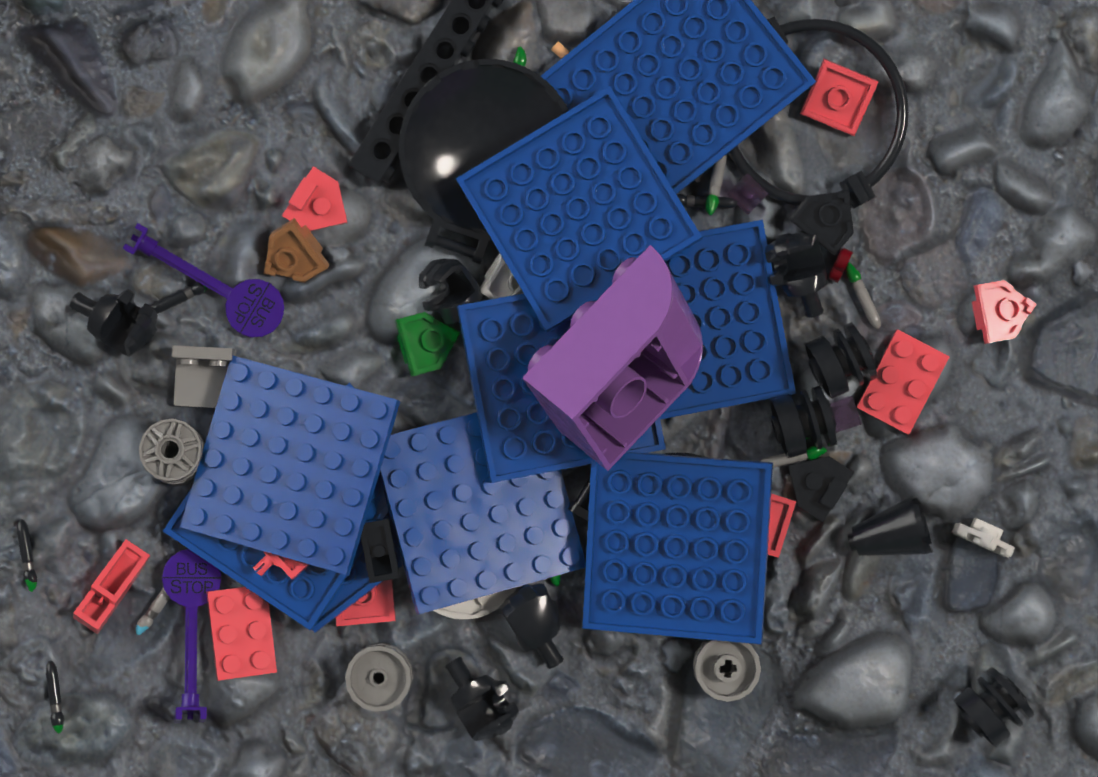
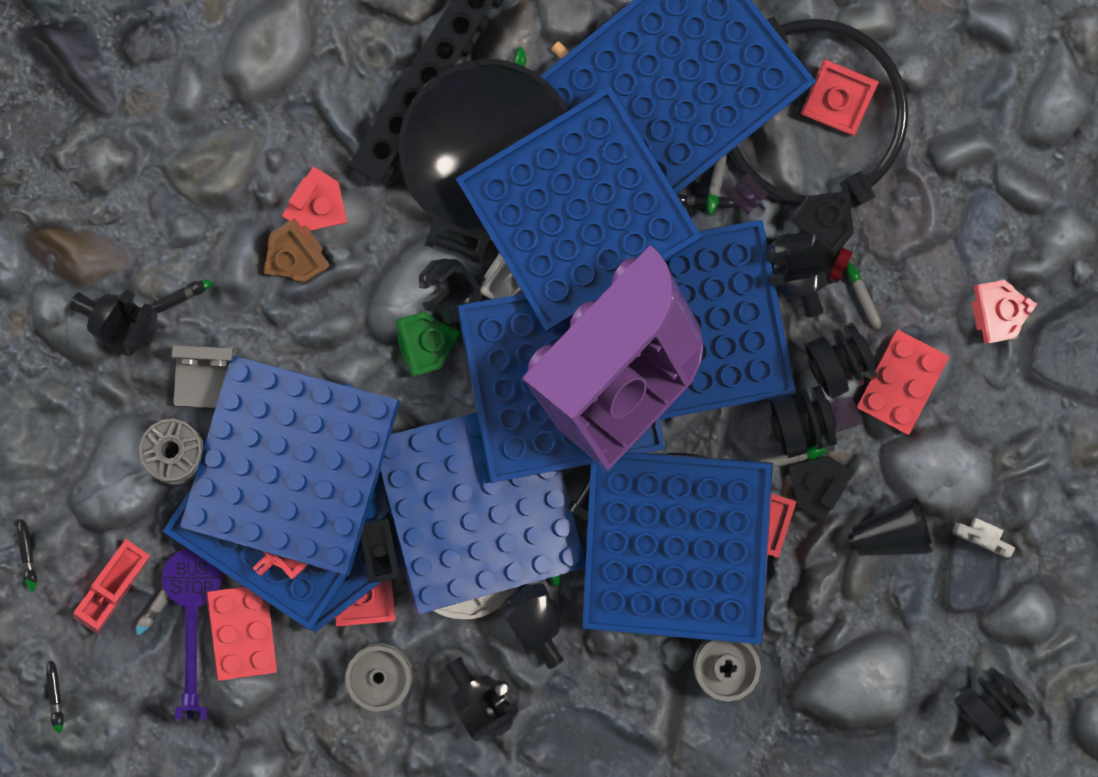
dark purple piece [122,223,284,337] -> none

